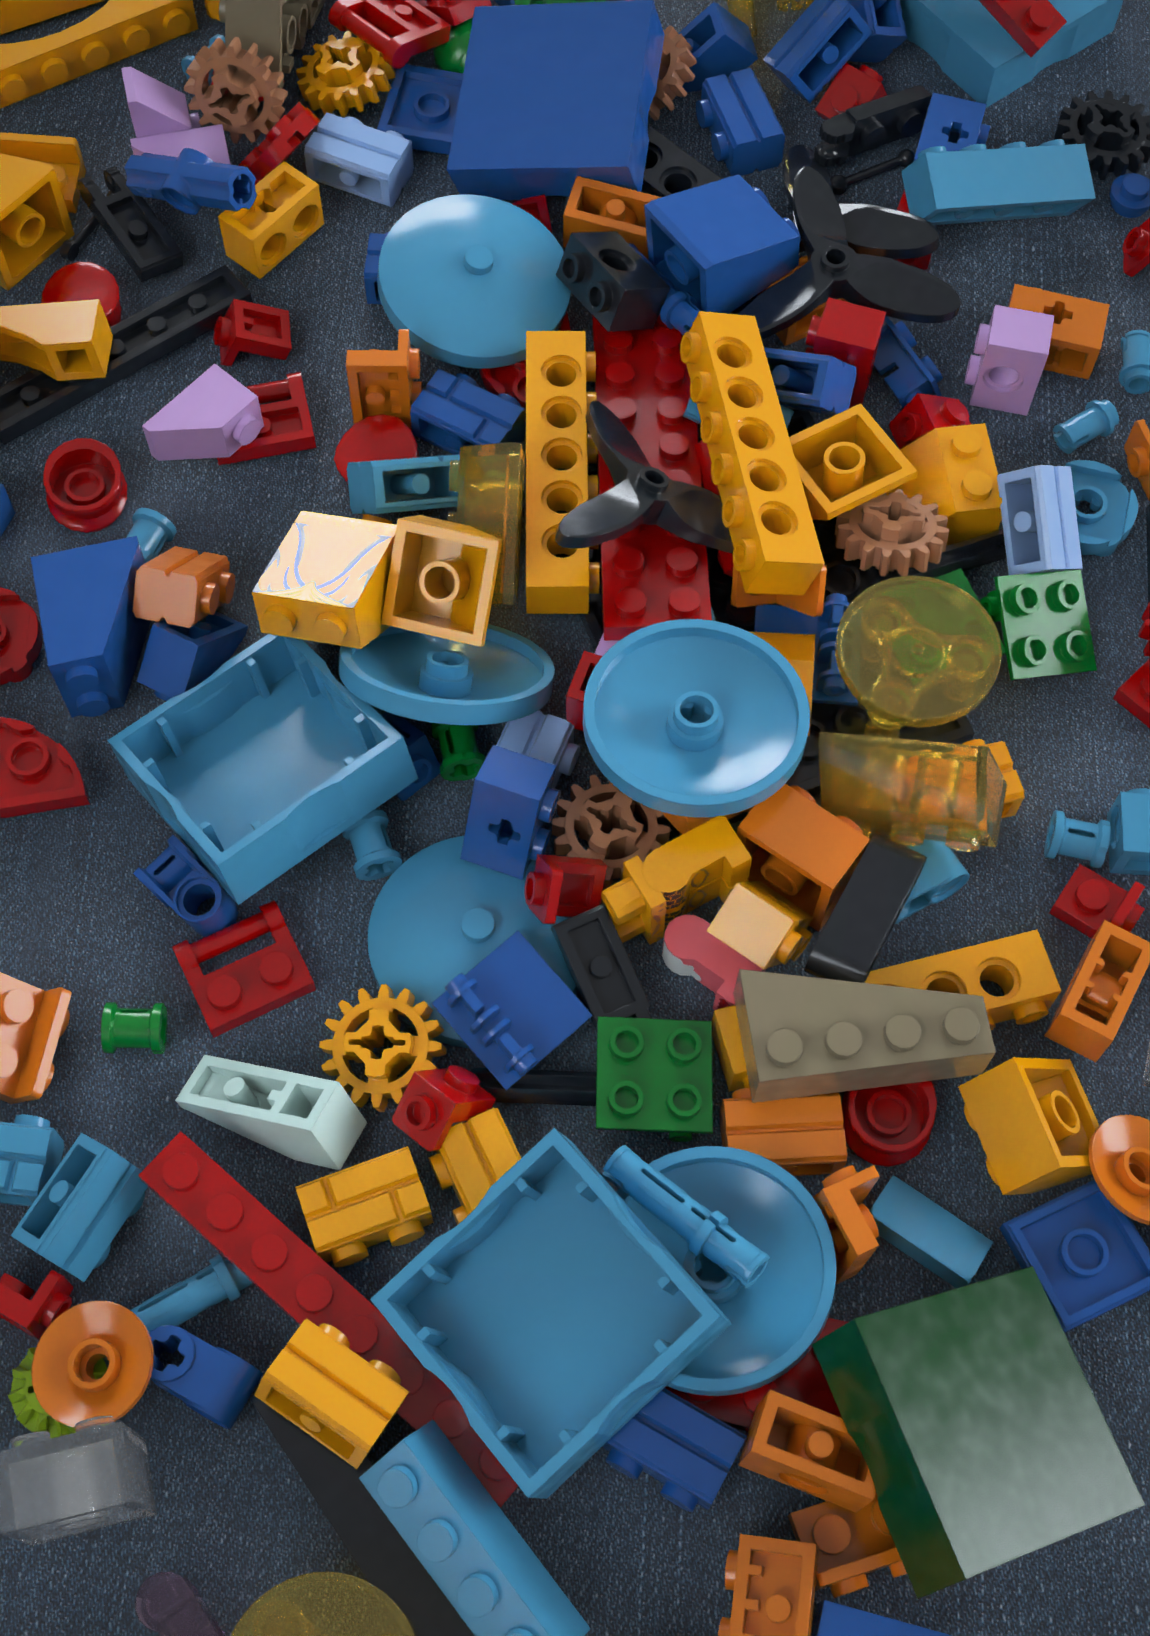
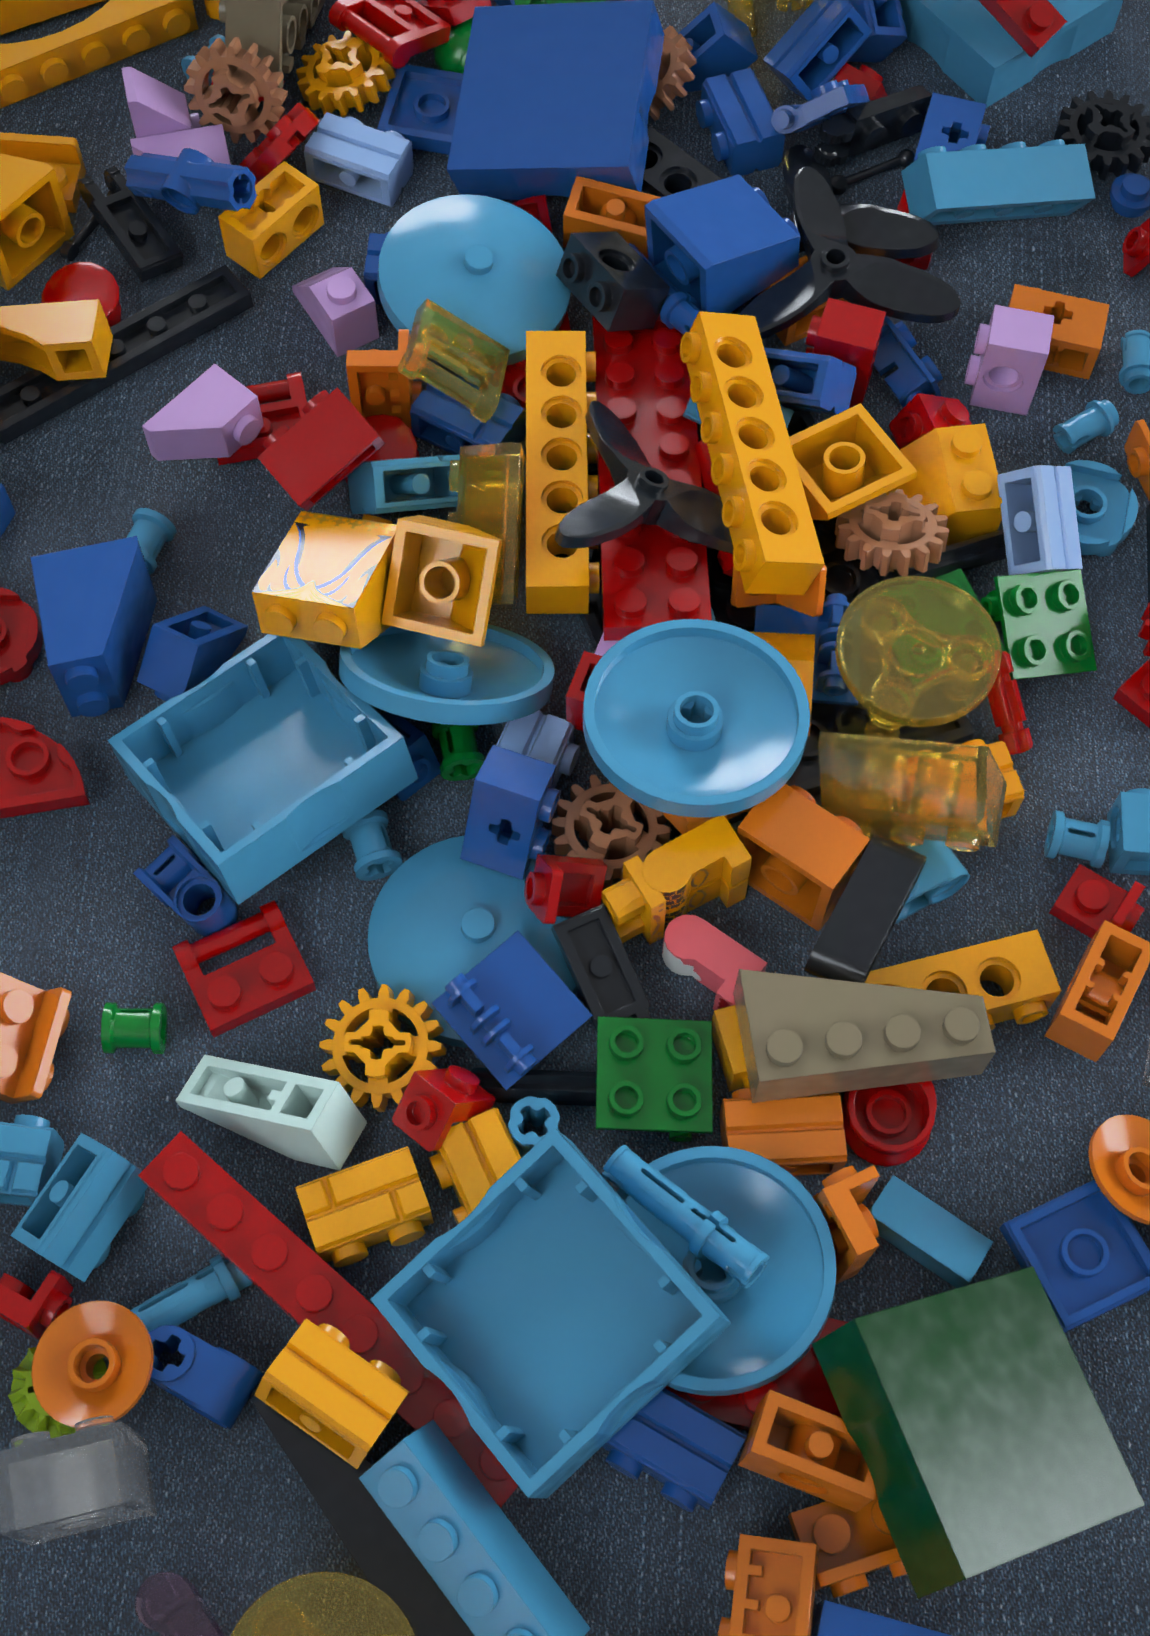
red piece [43,438,128,533] -> none
orange brick [133,546,235,628] -> none
red bracket [213,298,292,367] -> none
light orange brick [706,881,814,970] -> none
light orange slope [958,1057,1099,1195] -> none
none -> red slope [257,387,385,511]
none -> lavender slope [292,267,379,357]
none -> clear yellow plate [398,298,510,423]
none -> dark azure bush [508,1096,560,1158]
none -> blue plate [771,79,870,134]
none -> red axle [979,651,1033,755]

